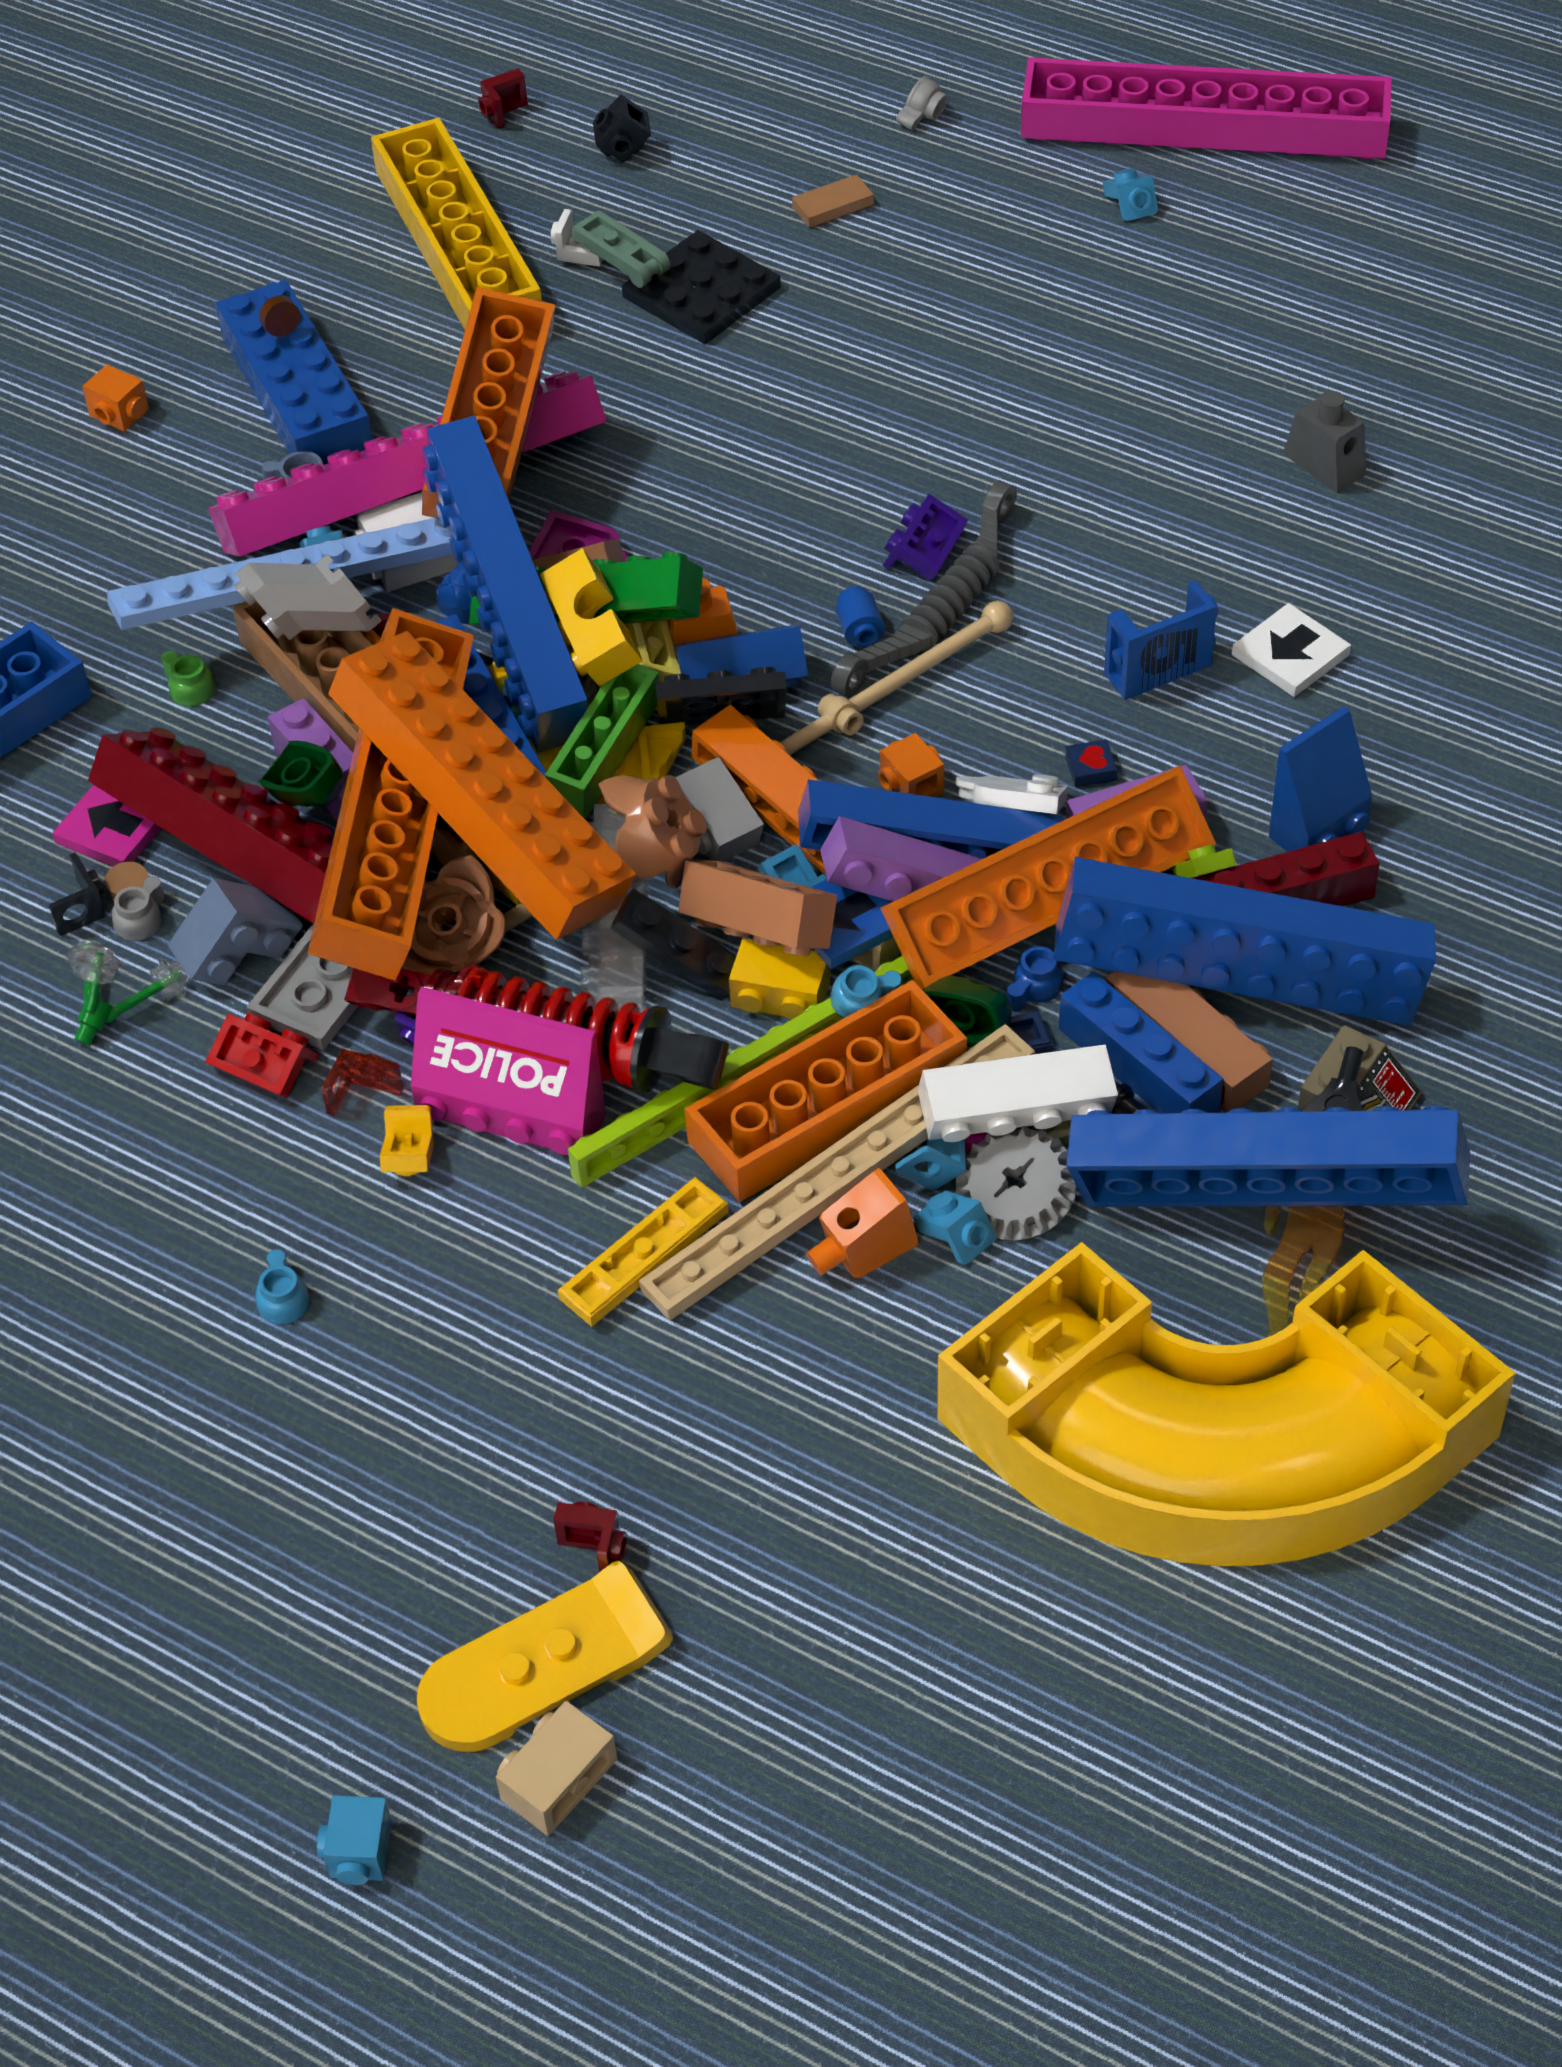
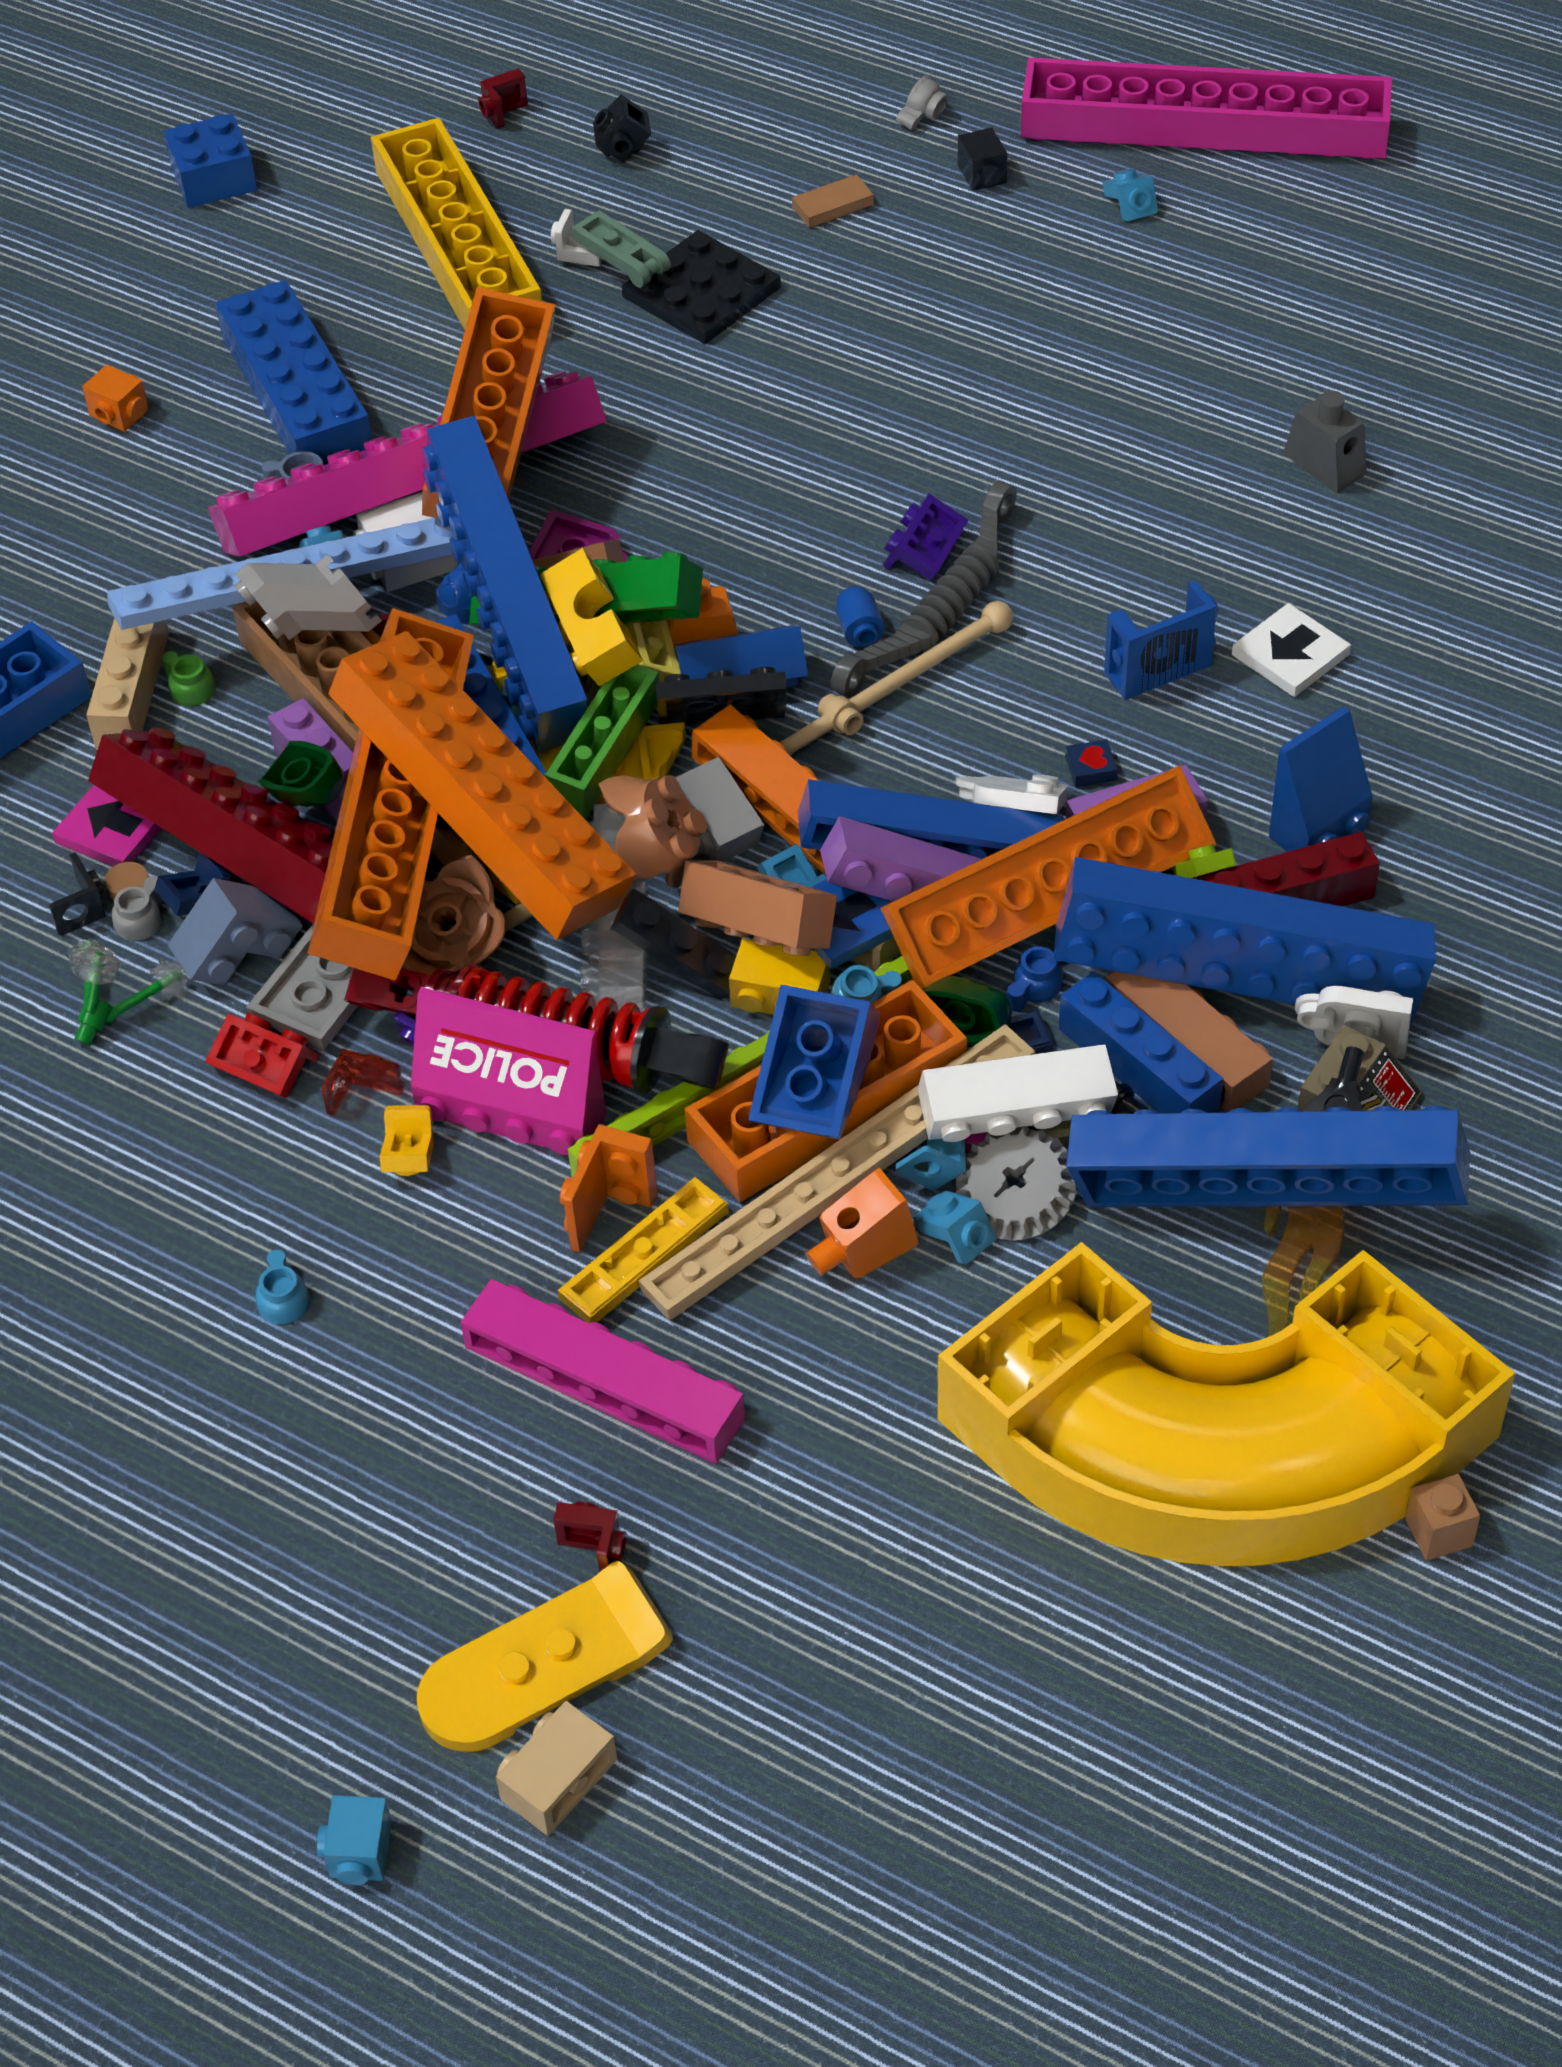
reddish brown tile [259,295,300,337] -> none
orange brick [878,733,944,797] -> none
none -> tan brick [86,617,169,750]
none -> dark blue bracket [154,852,230,916]
none -> blue brick [163,113,258,208]
none -> dark pink brick [460,1279,745,1464]
none -> orange bracket [560,1124,658,1253]
none -> blue slope [748,985,881,1140]
none -> black brick [958,127,1007,191]
none -> white plate [1295,986,1413,1059]
none -> medium nougat brick [1405,1474,1480,1561]

